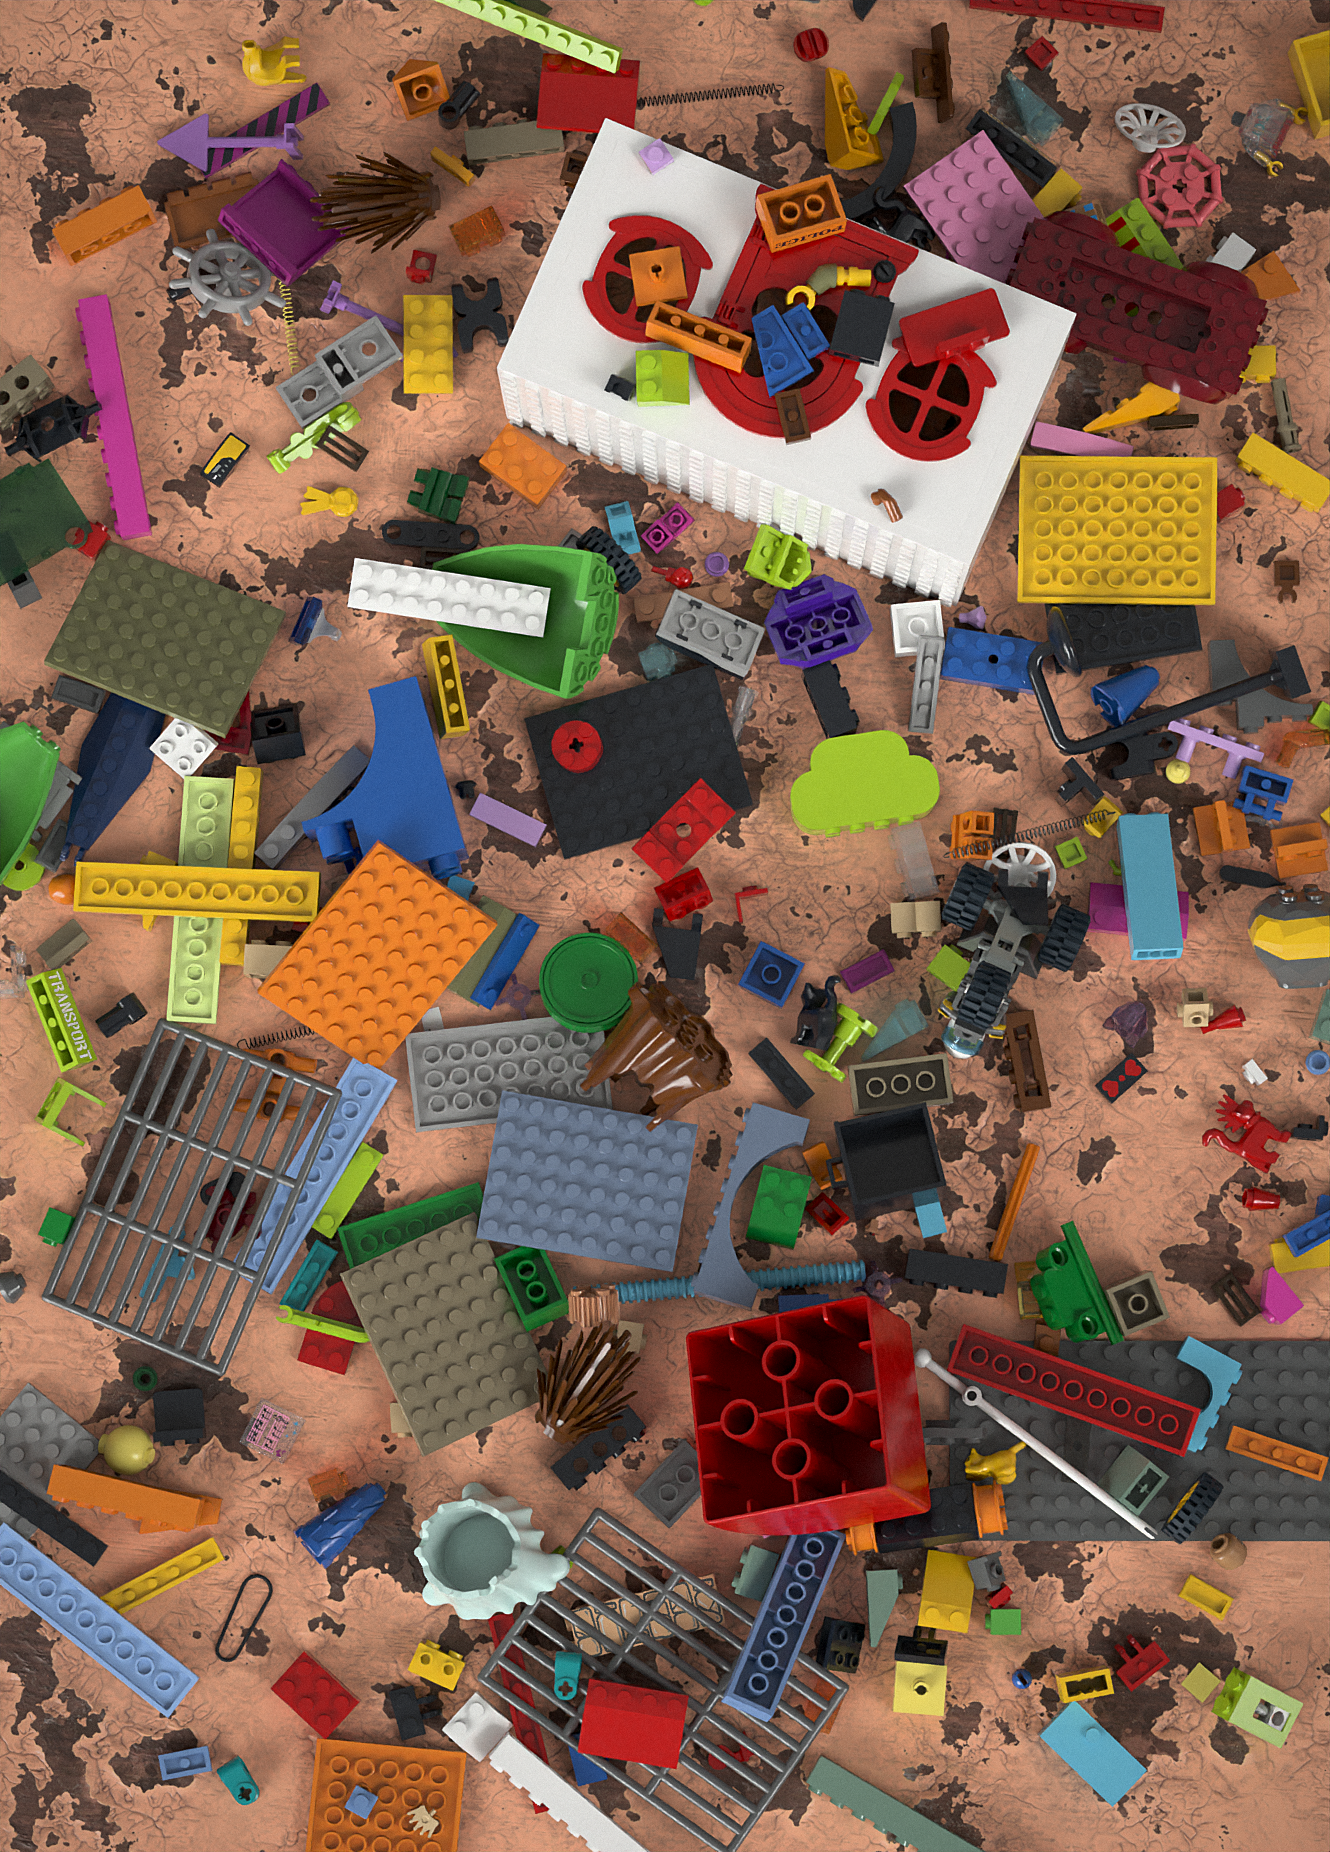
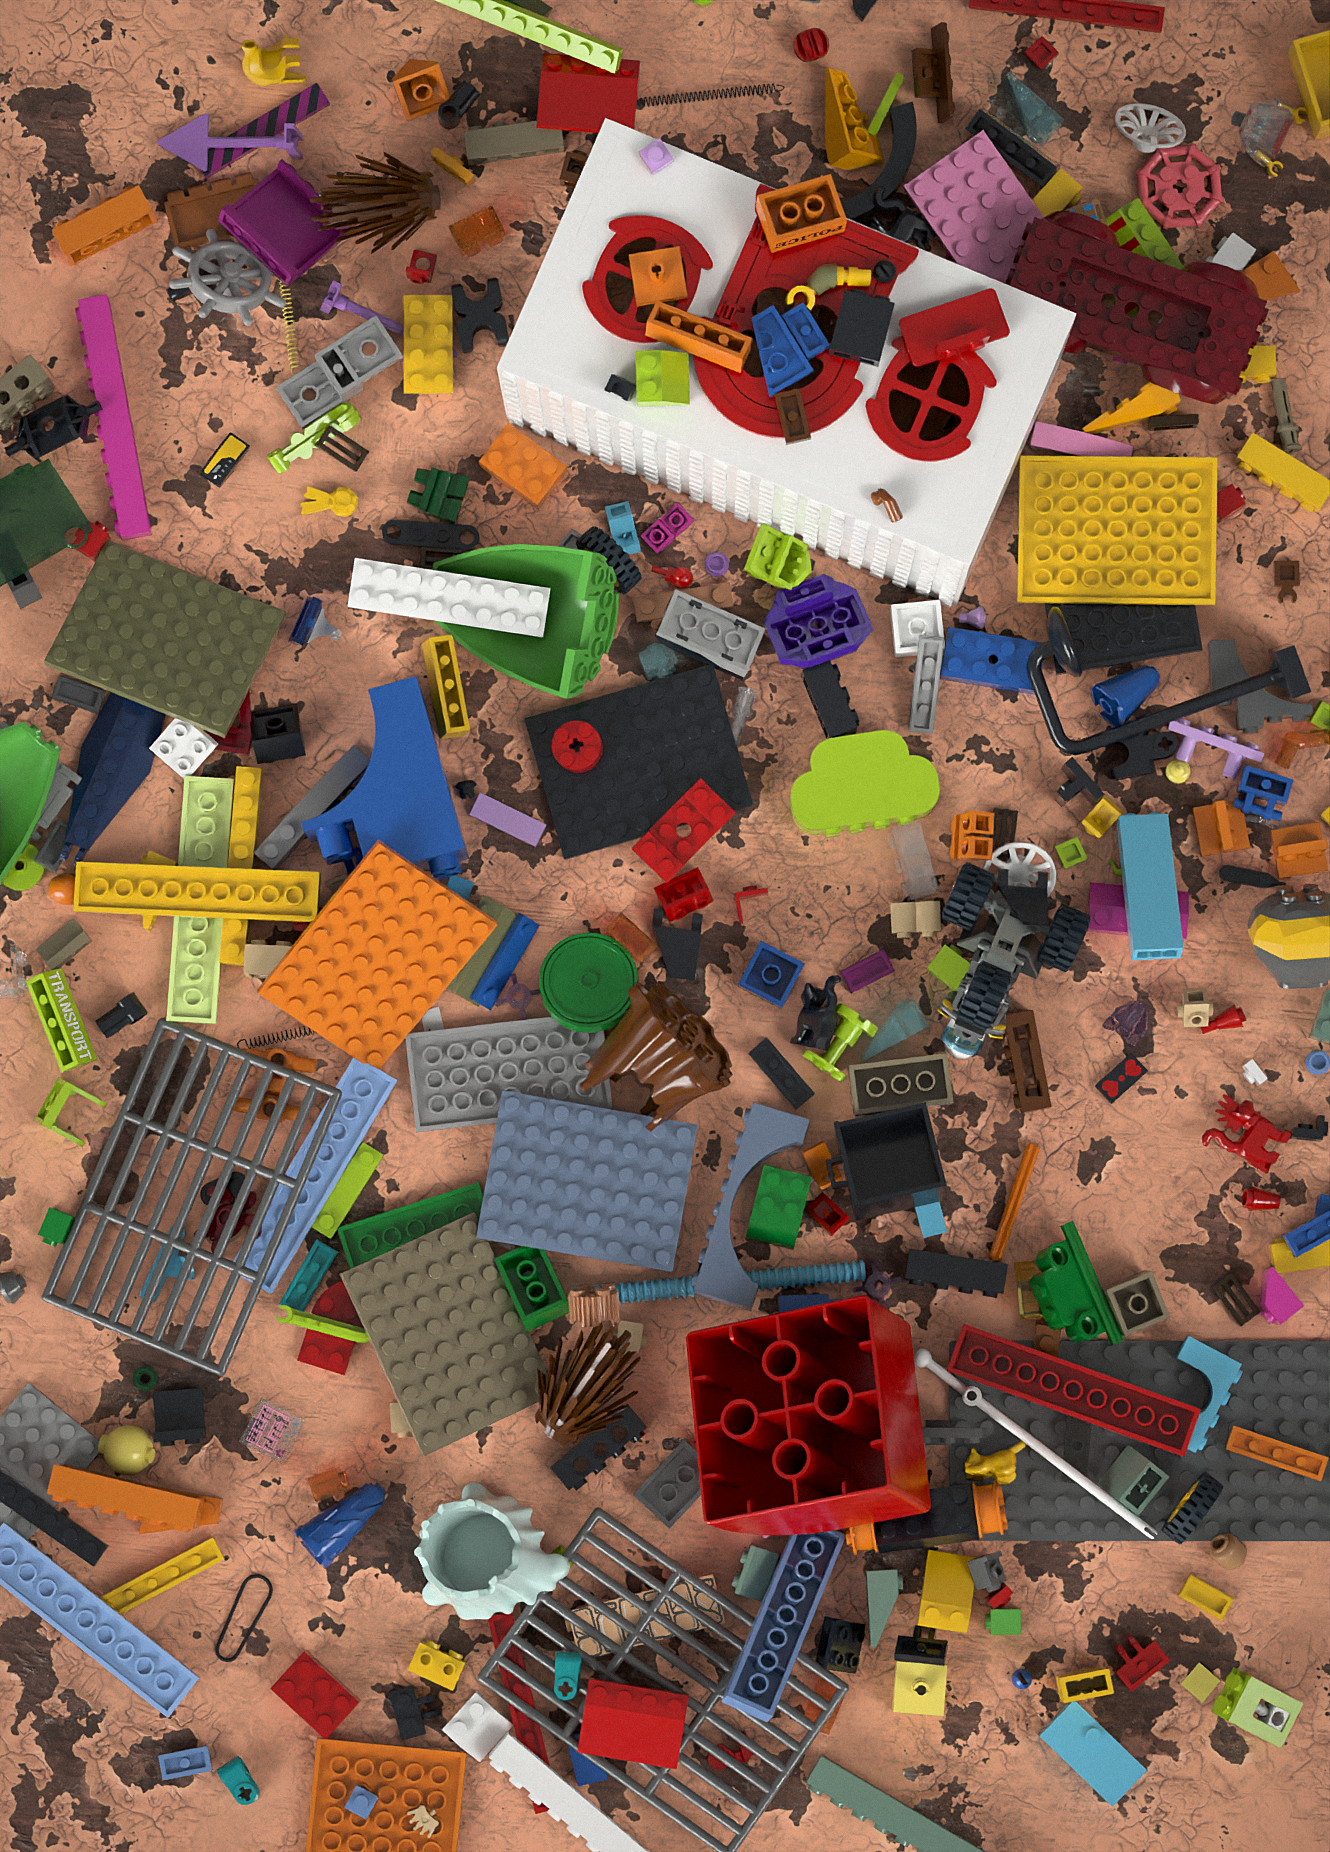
black piece [943,809,1116,859] -> none

